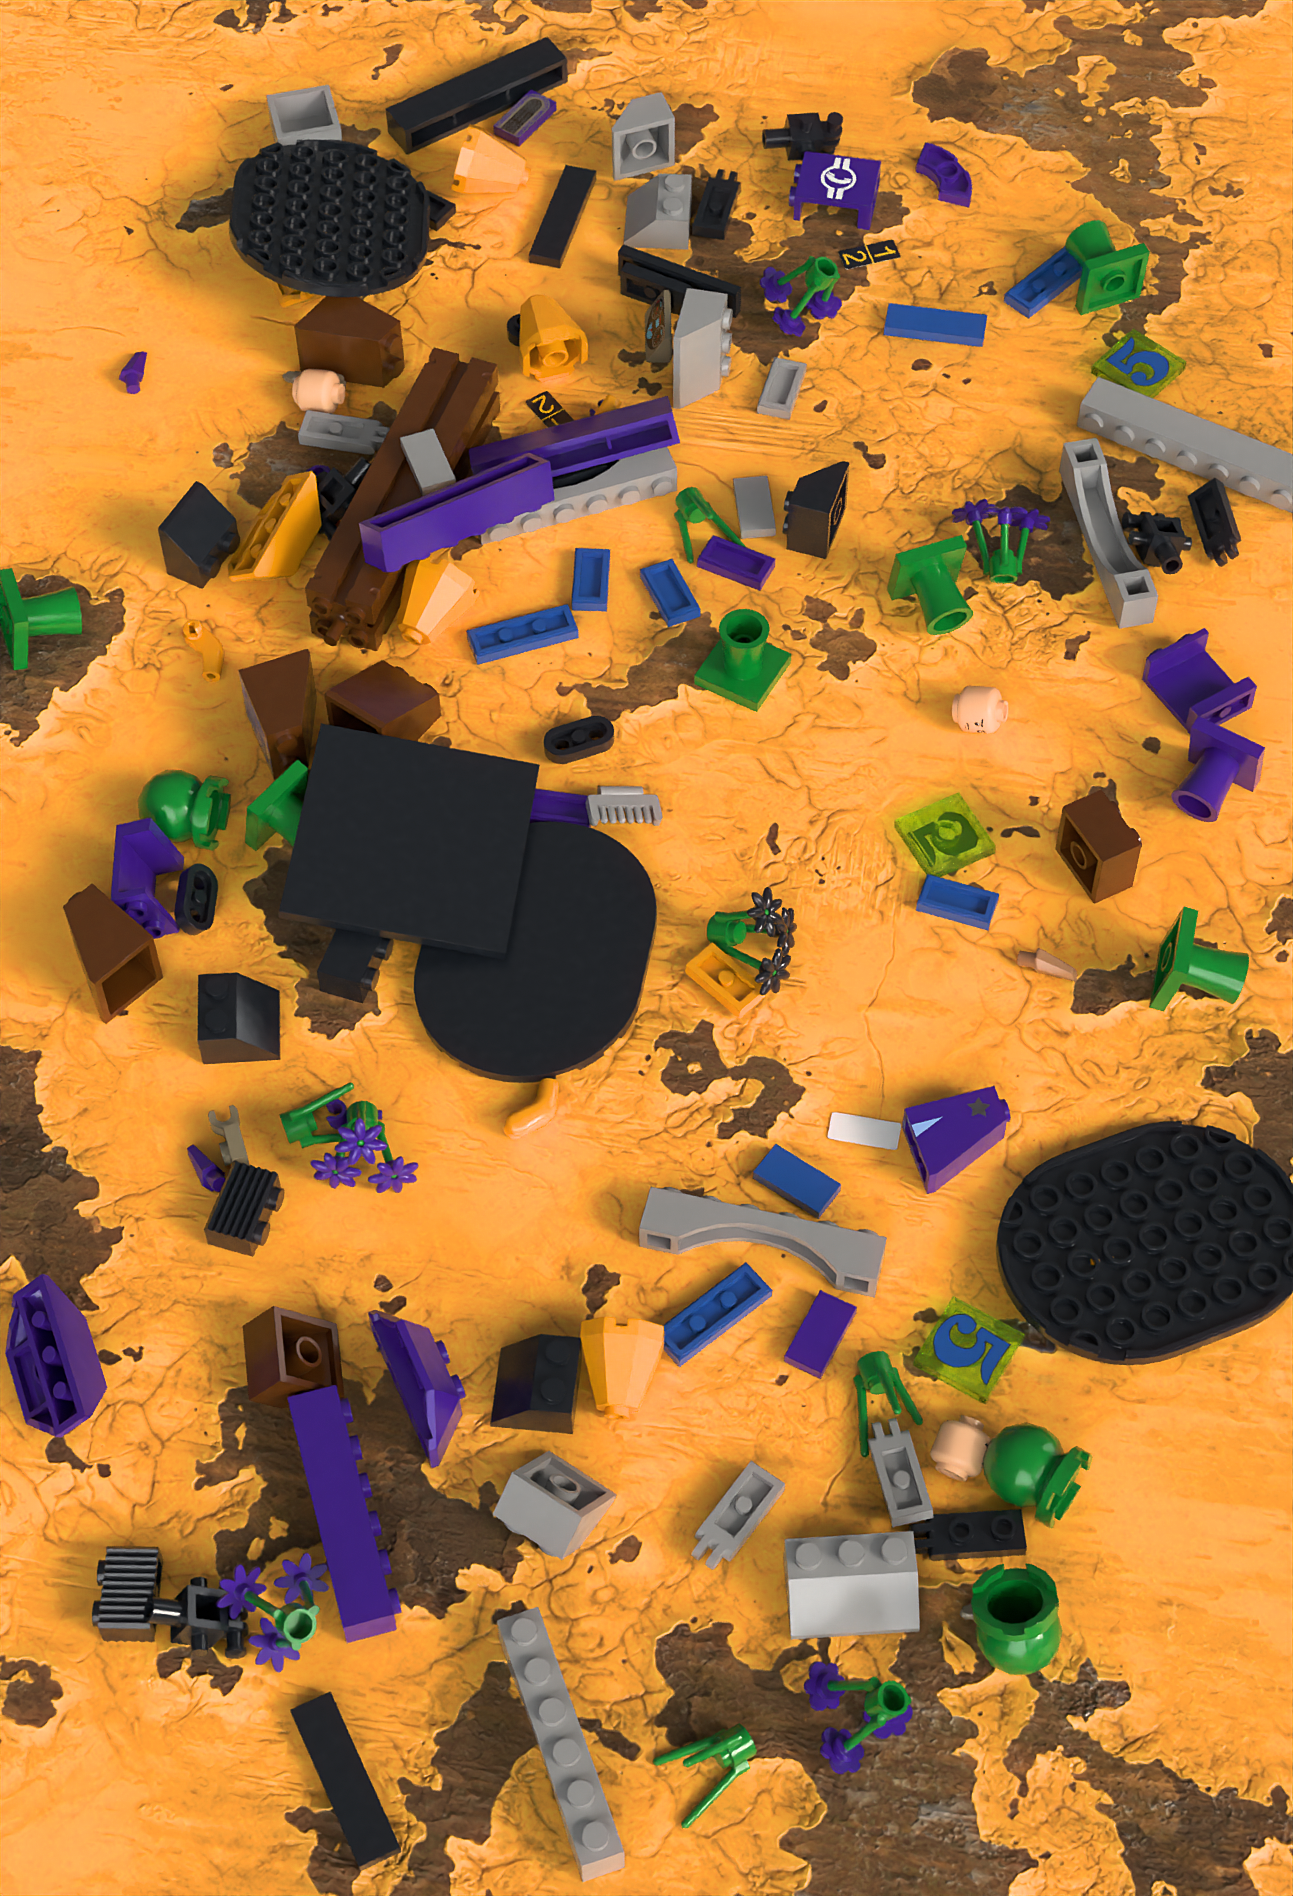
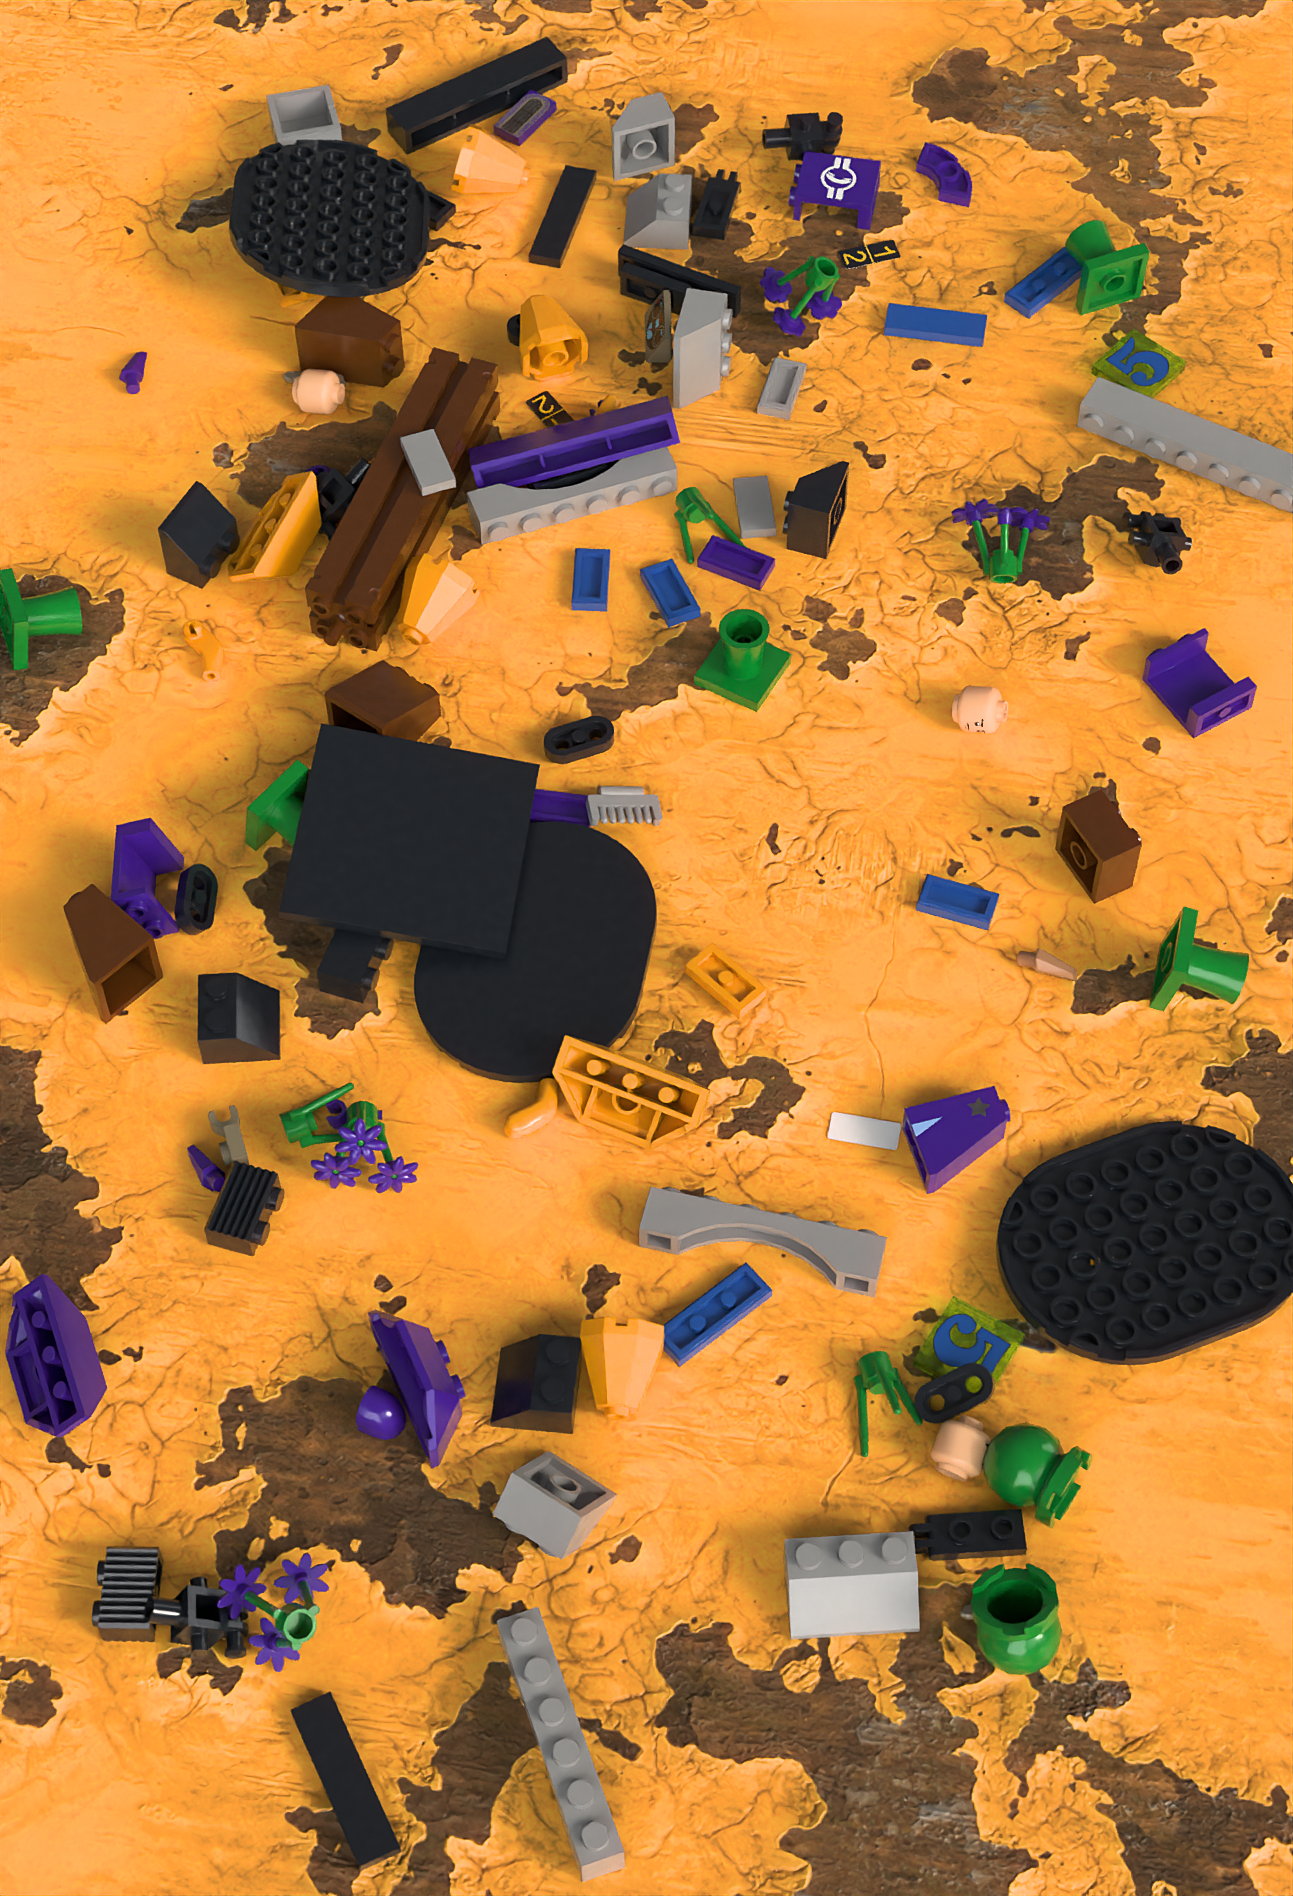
green tile [138,770,231,851] -> none
reddish brown slope [238,649,317,779] -> none
reddish brown slope [242,1306,345,1409] -> none
dark purple brick [287,1385,402,1643] -> none
light grey hinge [298,410,390,455] -> none
dark purple brick [359,453,555,572] -> none
blue tile [466,604,579,665] -> none
green plant [653,1723,757,1829] -> none
light grey hinge [691,1461,785,1570] -> none
black plant [707,887,797,996] -> none
blue tile [753,1144,841,1219] -> none
dark purple tile [784,1290,857,1379] -> none
plant [804,1662,913,1774] -> none
light grey hinge [868,1418,933,1527] -> none
green plant [887,535,973,635] -> none
clear neon green tile [894,792,996,877] -> none
light grey arch [1059,438,1158,629] -> none
dark purple plant [1171,716,1265,822] -> none
black hinge [1187,477,1241,567] -> none
none -> dark purple piece [356,1385,406,1440]
none -> light orange wedge [552,1035,711,1150]
none -> black plate [914,1363,995,1424]

